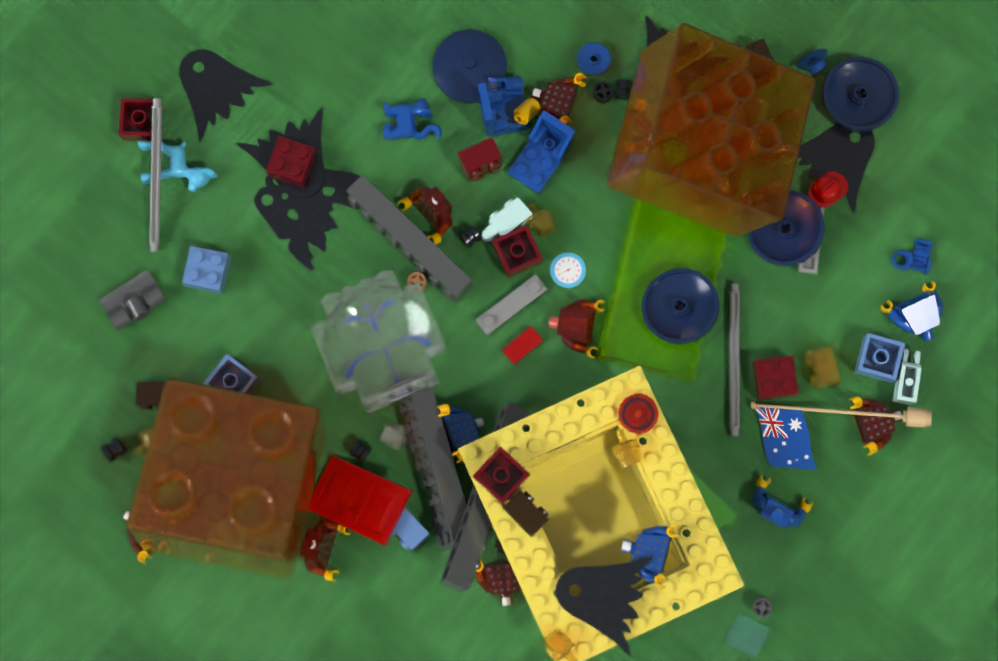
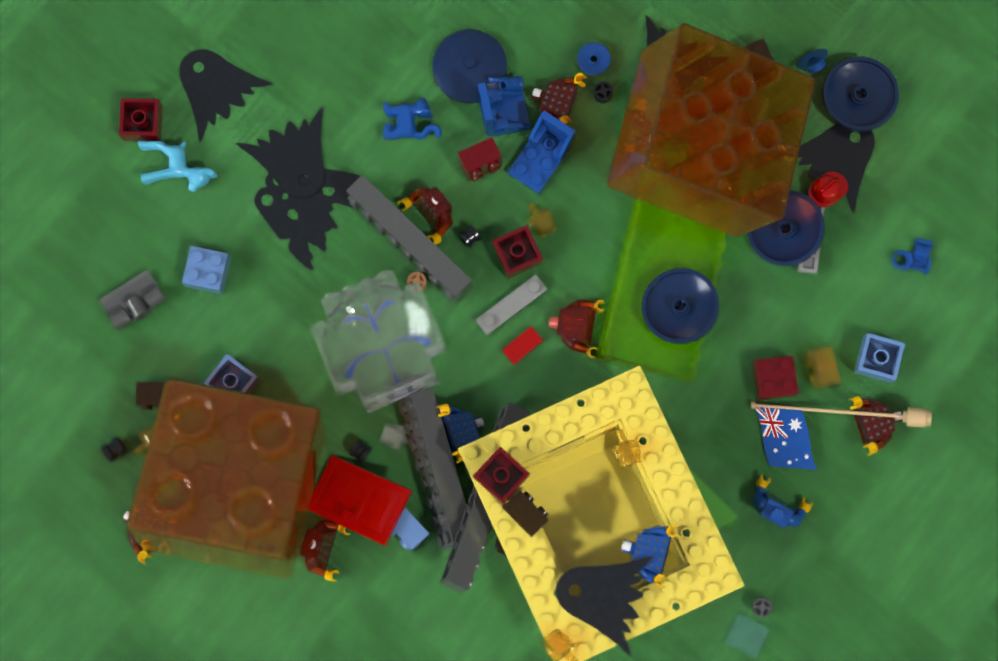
light grey piece [149,98,163,252] -> none
dark red brick [266,136,317,188] -> none
clear red torso [474,558,521,606] -> none
light aqua hinge [482,197,533,243] -> none
yellow brick [513,98,540,125] -> none
sticker [550,253,586,288] -> none
black wheel [614,79,634,100] -> none
clear red tile [618,393,659,434] -> none
light grey piece [729,284,740,437] -> none
torso [881,281,943,341] -> none
light aqua hinge [892,348,922,405] -> none

